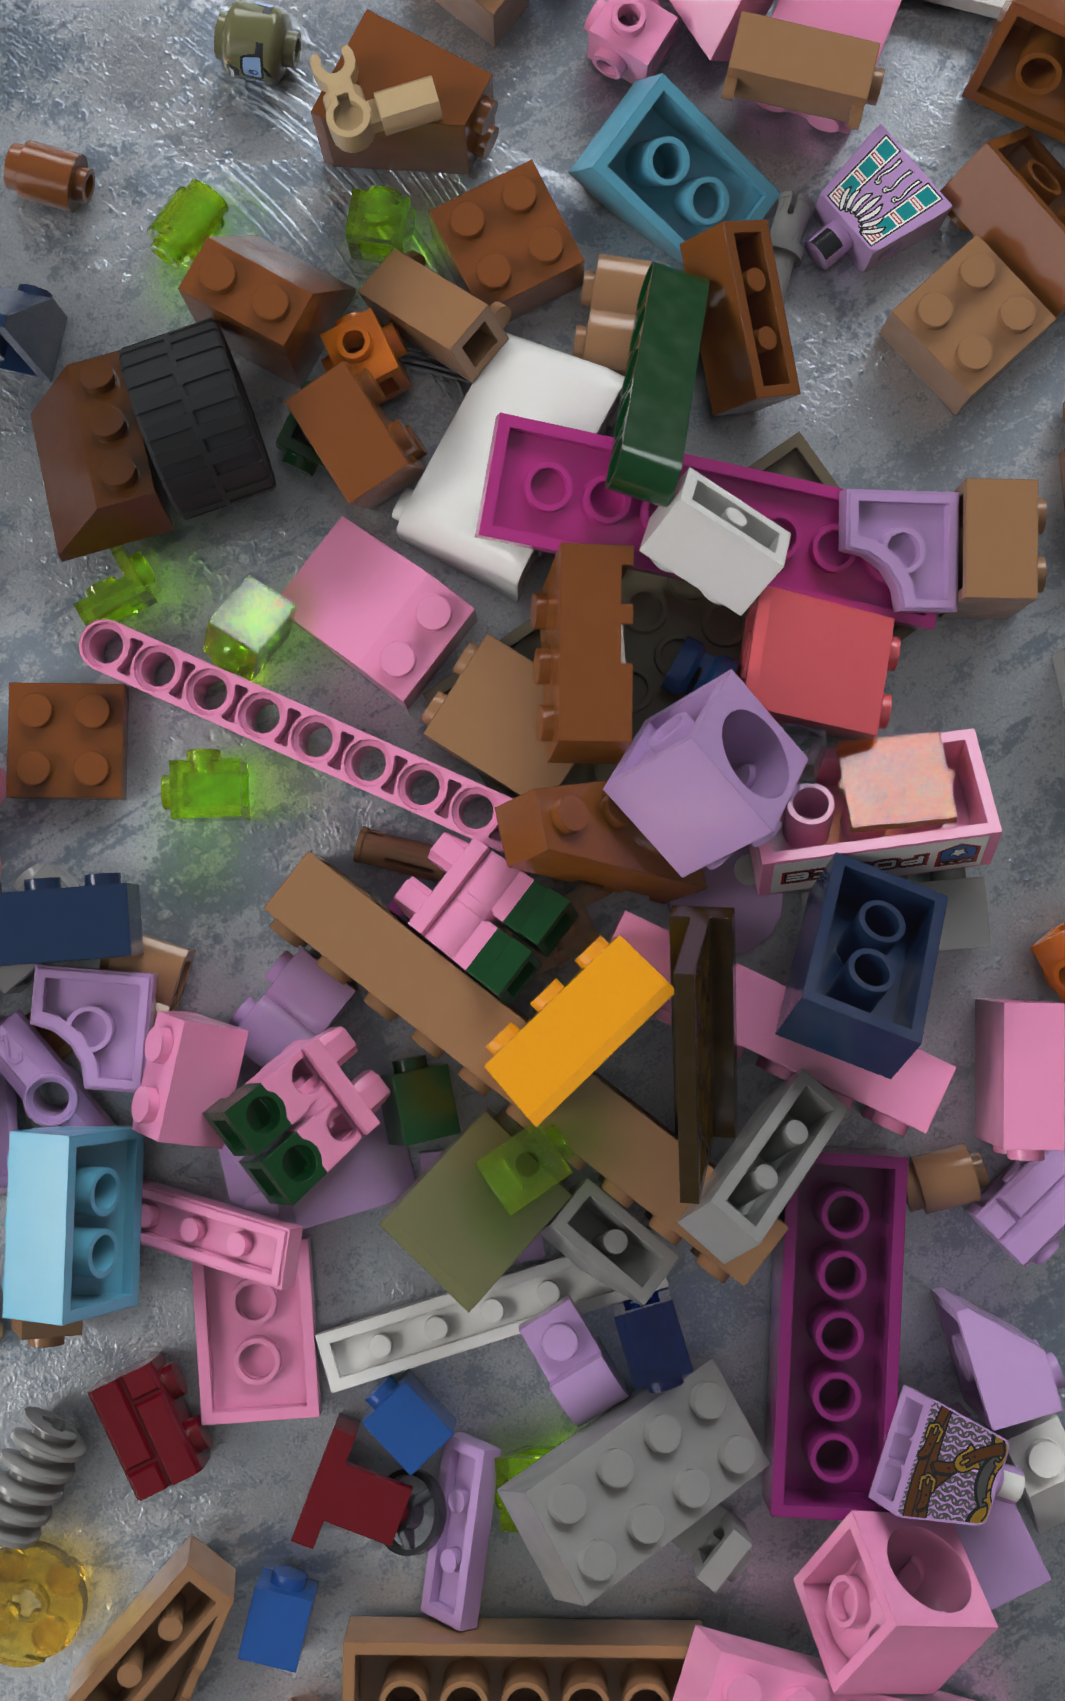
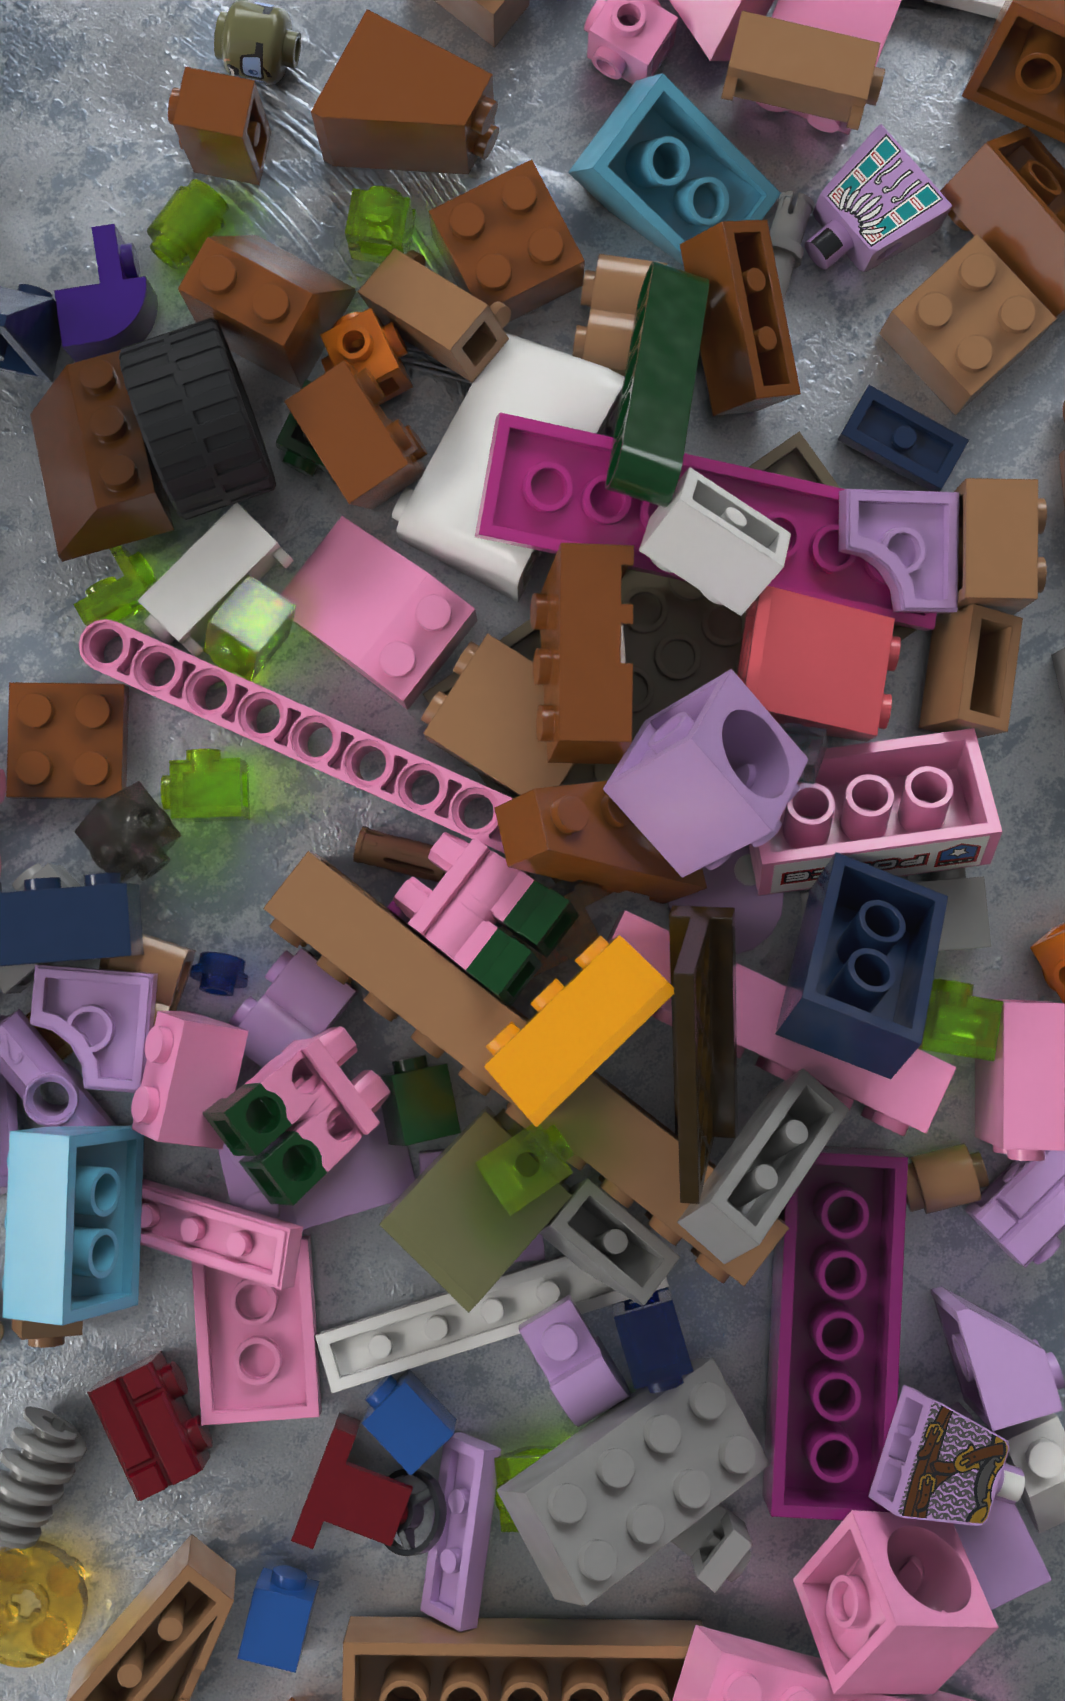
dark orange brick [4,140,95,213] -> none
tan bar [310,44,443,153] -> none
blue wheel [660,636,740,696] -> none
clear orange piece [835,732,958,833] -> none
none -> dark purple brick [54,224,158,362]
none -> clear smoke brick [74,781,182,883]
none -> white brick [137,503,294,657]
none -> dark orange brick [168,66,271,186]
none -> clear blue plate [190,952,249,996]
none -> dark blue plate [838,385,969,492]
none -> clear neon green brick [918,979,1003,1061]
none -> medium nougat brick [919,604,1023,738]

